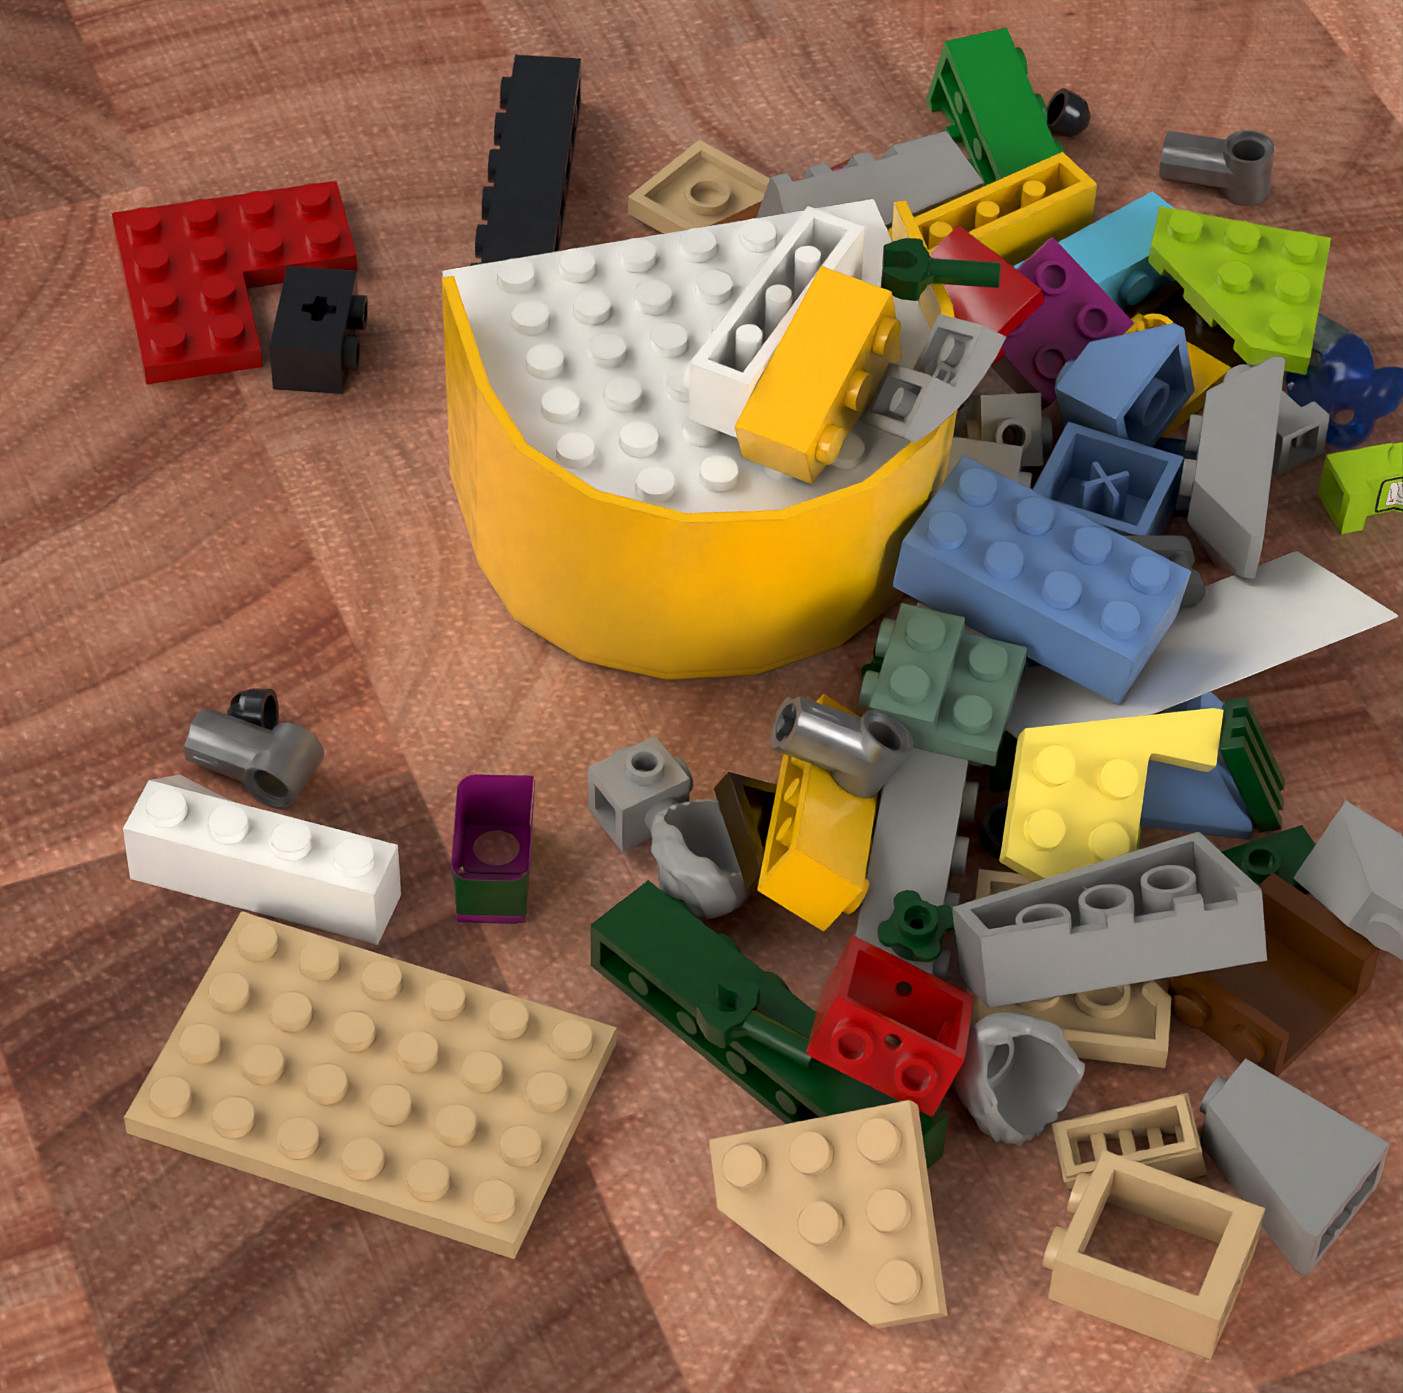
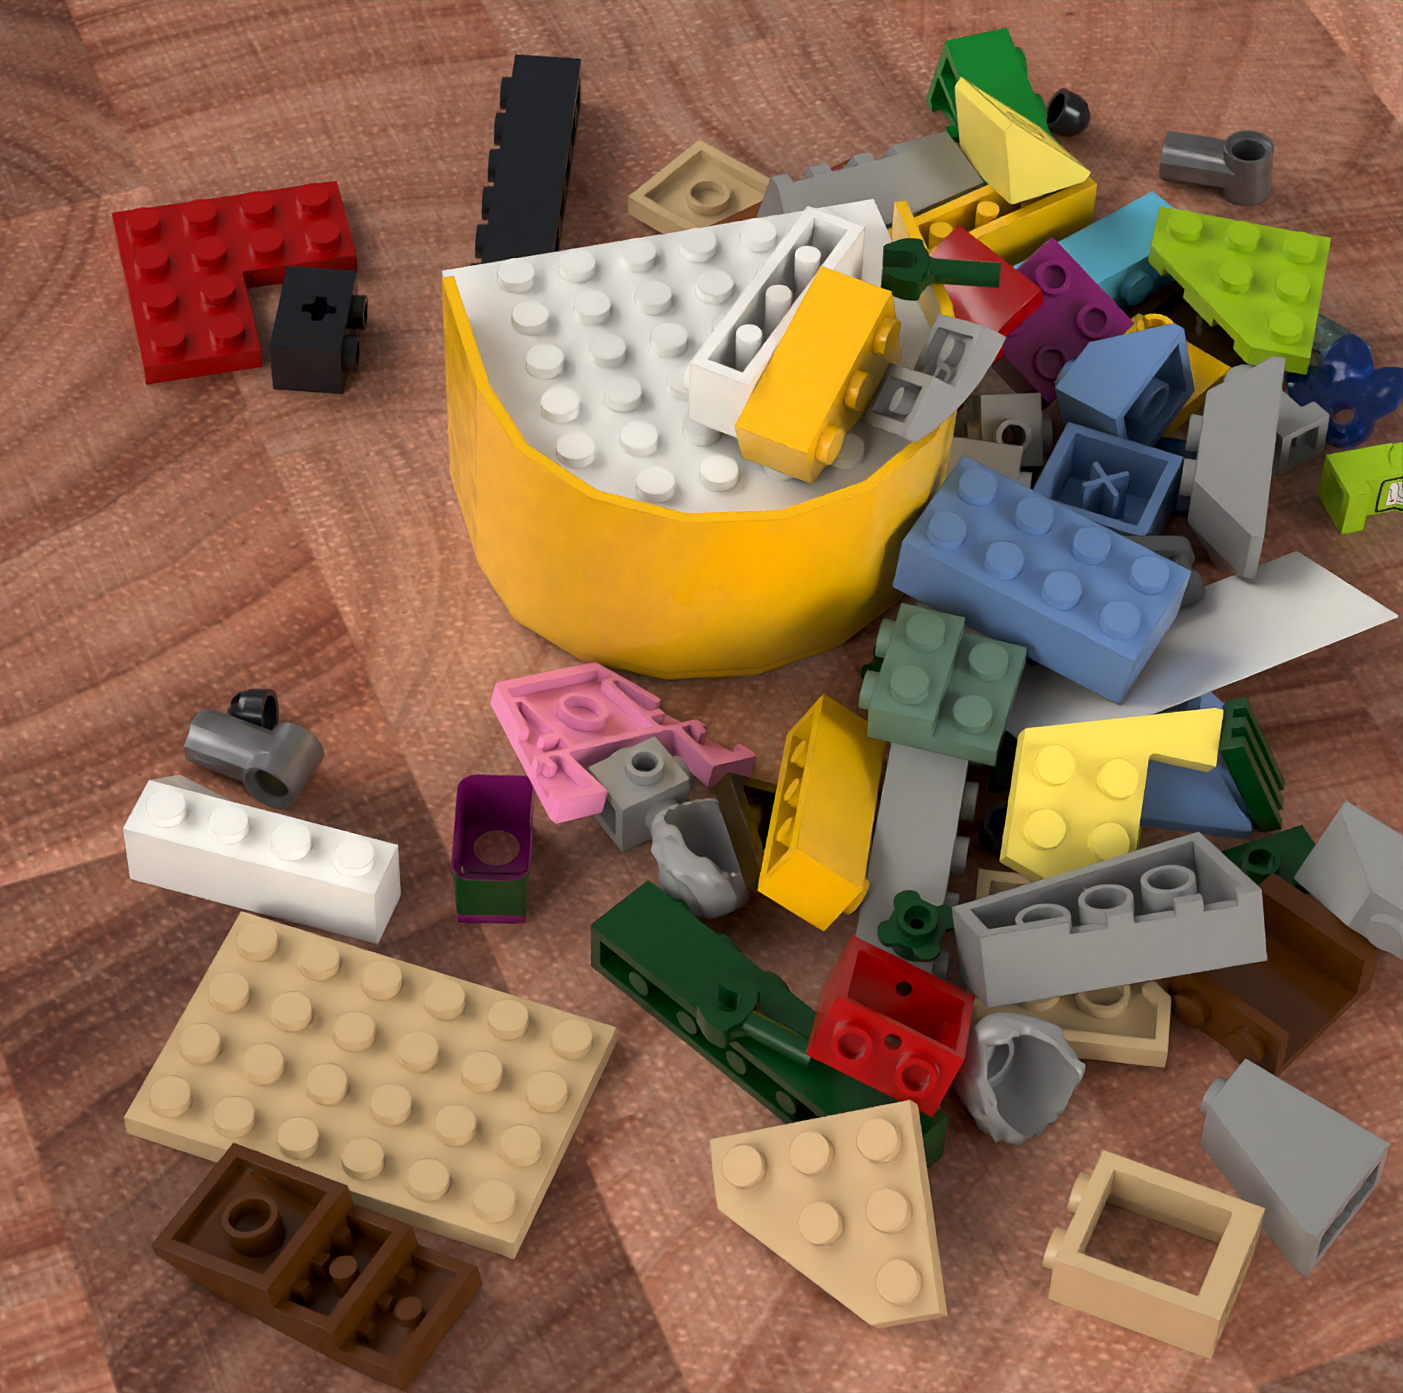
flat silver piece [770,696,913,798] -> none
tan slope [1052,1093,1207,1189] -> none
none -> reddish brown slope [152,1142,483,1392]
none -> bright pink wing [490,662,757,824]
none -> light yellow slope [955,77,1091,205]

